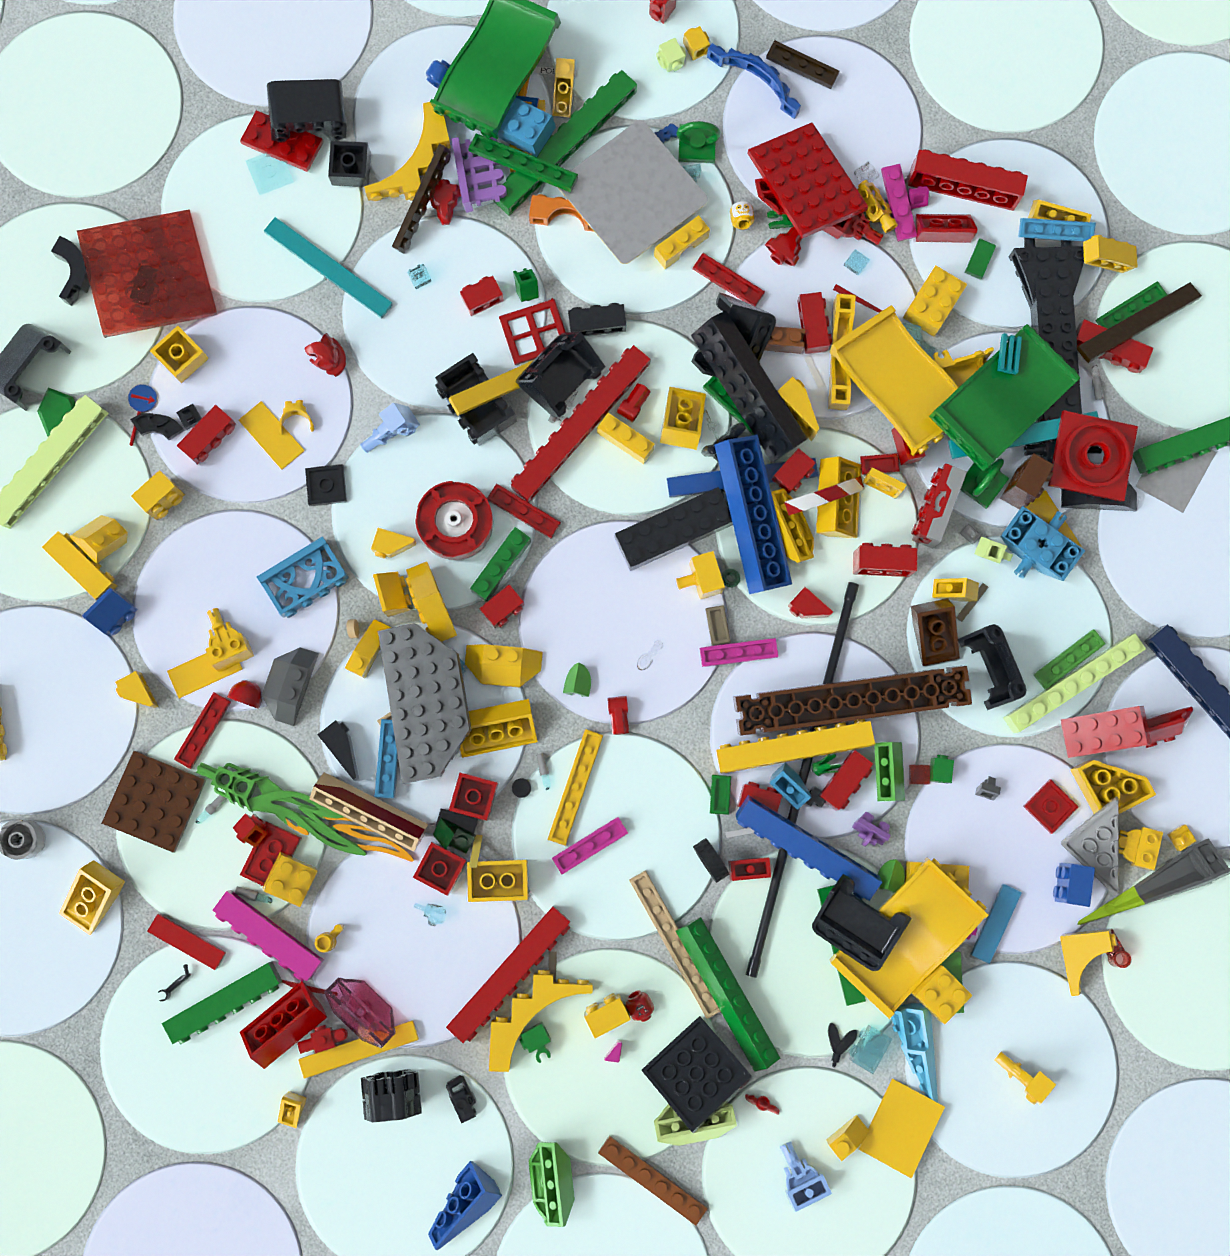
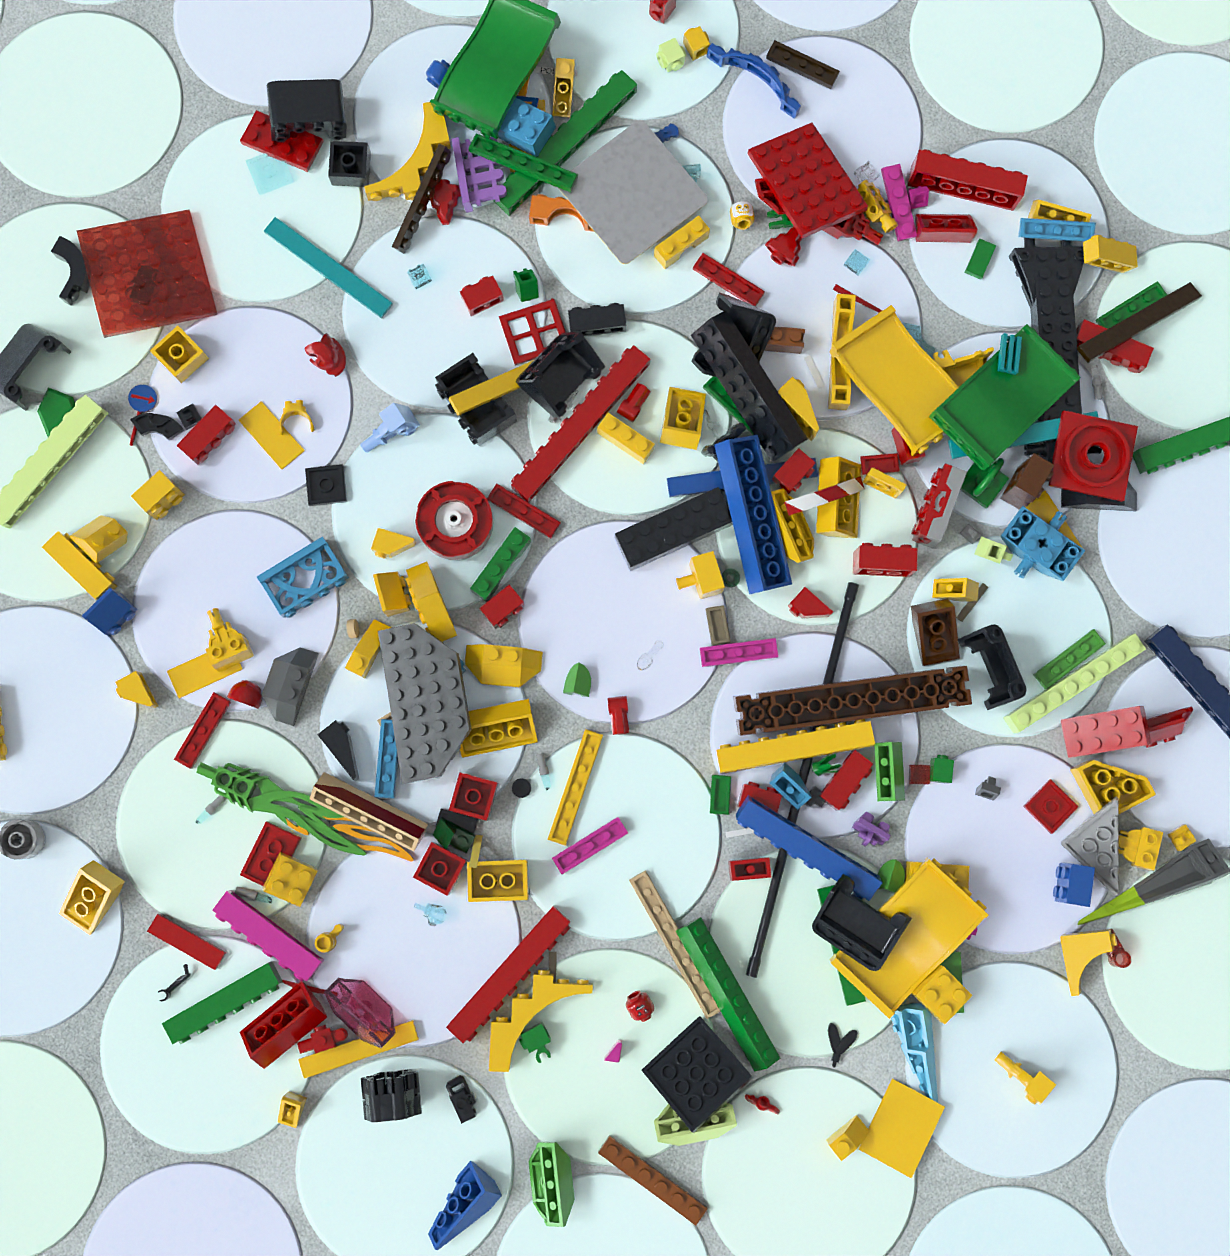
reddish brown plate [101,751,207,853] -> none
red brick [232,813,268,848] -> none
yellow brick [584,993,631,1039] -> none
green tile [676,121,721,163] -> none
black tyre [693,838,730,883] -> none
light blue brick [780,1141,832,1212] -> none
red brick [797,292,832,354] -> none
clear light blue brick [849,1024,892,1074] -> none
yellow brick [902,265,967,337] -> none
dark azure tile [970,884,1022,964] -> none
flat silver sticker [1135,425,1217,513] -> none

